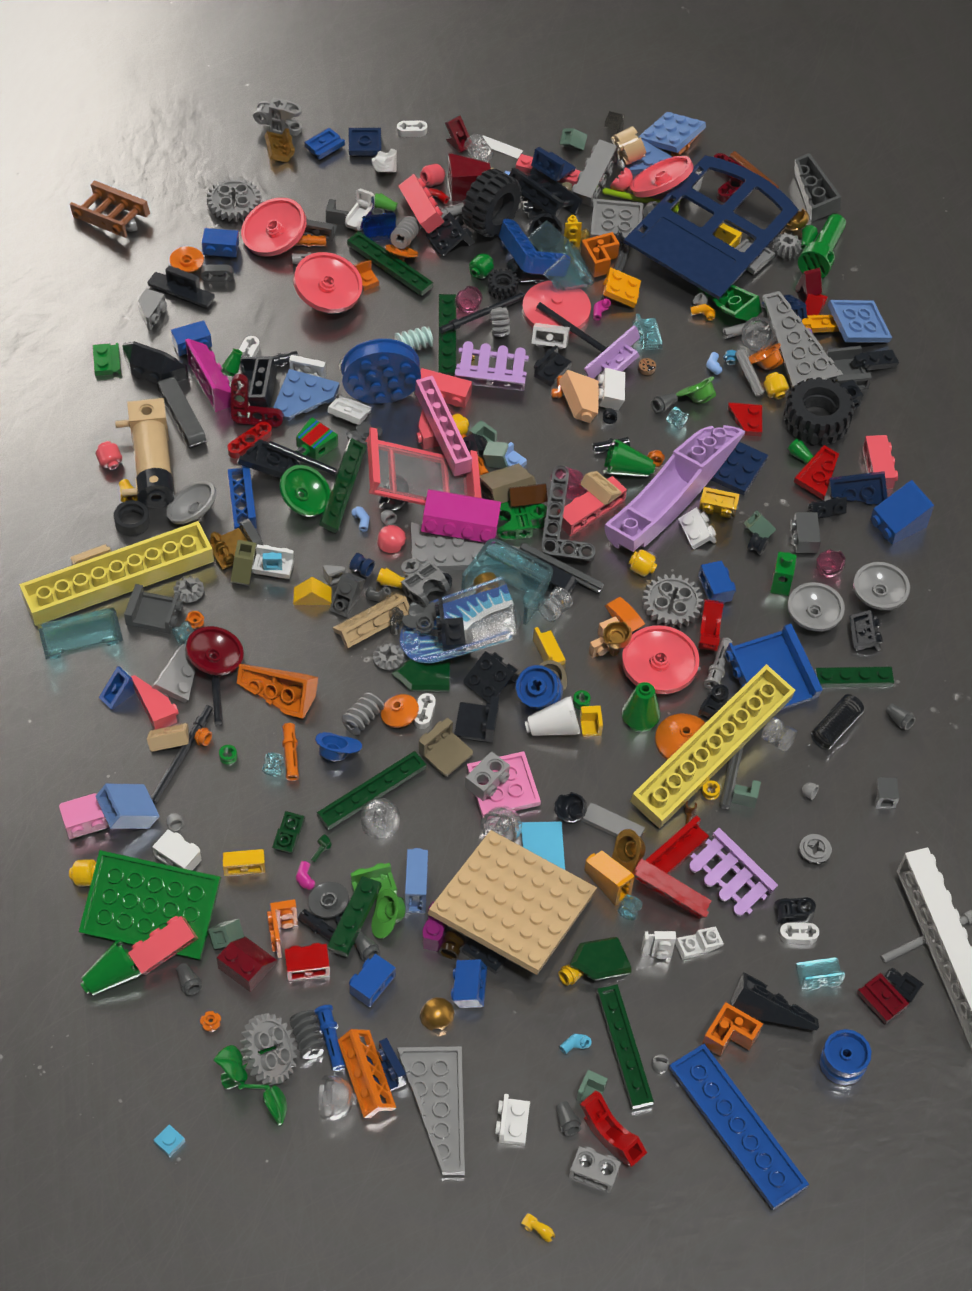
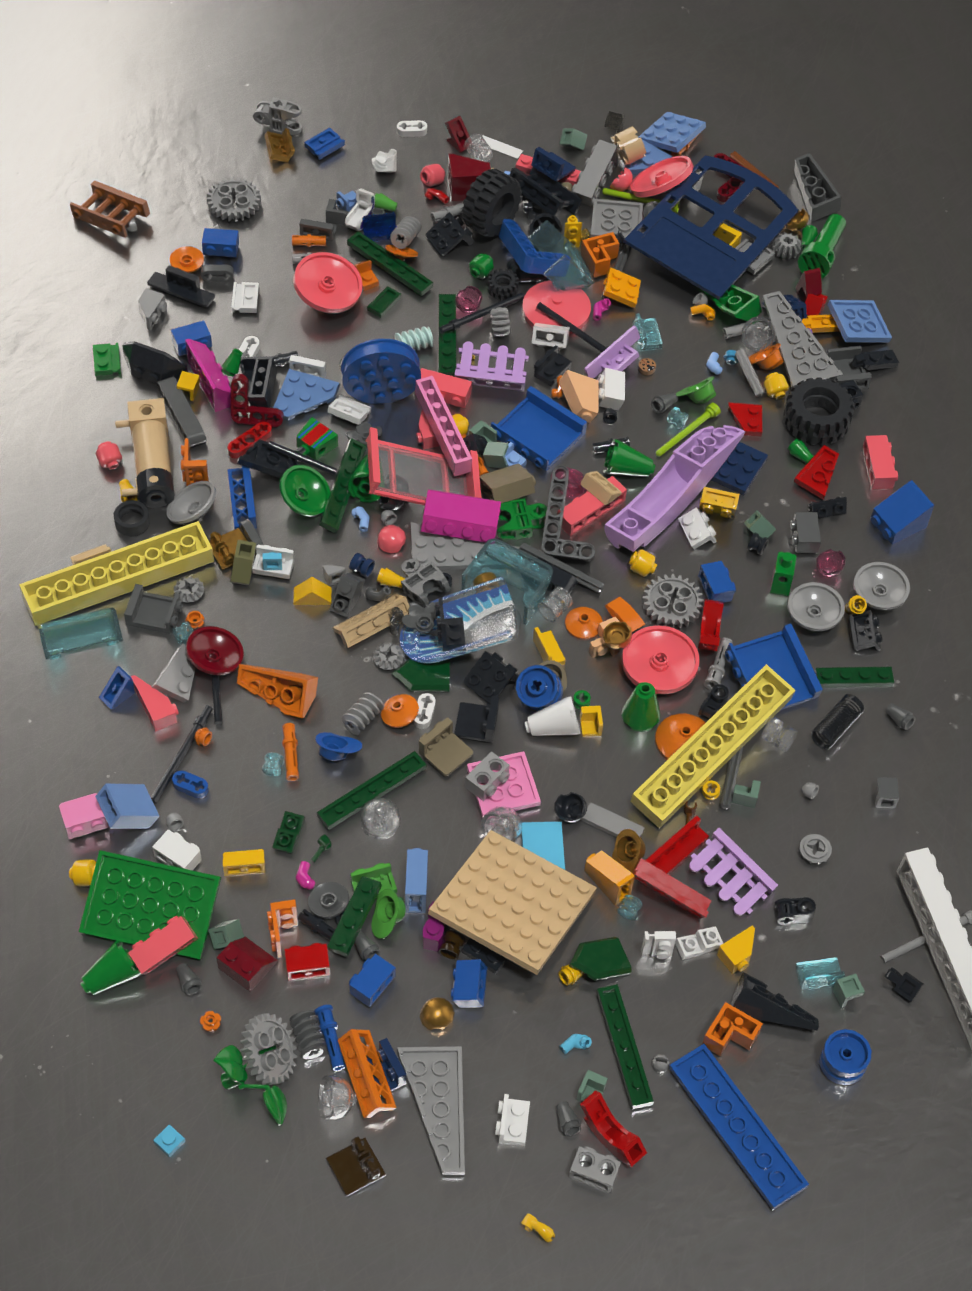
tan slope [147,723,189,752] -> none
green bush [219,745,237,765] -> none
coral dish [241,198,307,256] -> none
dark blue plate [349,128,381,155] -> none
coral brick [398,174,444,234] -> none
reddish brown slope [509,483,548,507] -> none
orange plate [647,450,665,467] -> none
white beam [779,923,819,944] -> none
dark blue wing [830,471,888,505] -> none
dark red plate [857,973,909,1024] -> none
none -> blue beam [172,771,209,799]
none -> yellow panel [177,371,200,401]
none -> orange bracket [181,438,209,486]
none -> white plate [231,282,259,313]
none -> dark brown hinge [326,1137,386,1196]
none -> medium blue bracket [336,191,357,212]
none -> green cone [348,455,385,503]
none -> dark green tile [367,286,401,318]
none -> blue panel [491,386,587,471]
none -> orange dish [565,607,603,639]
none -> lime piece [656,402,721,457]
none -> yellow slope [717,925,755,974]
none -> sand green panel [832,974,865,1008]
none -> yellow cone [845,595,867,614]

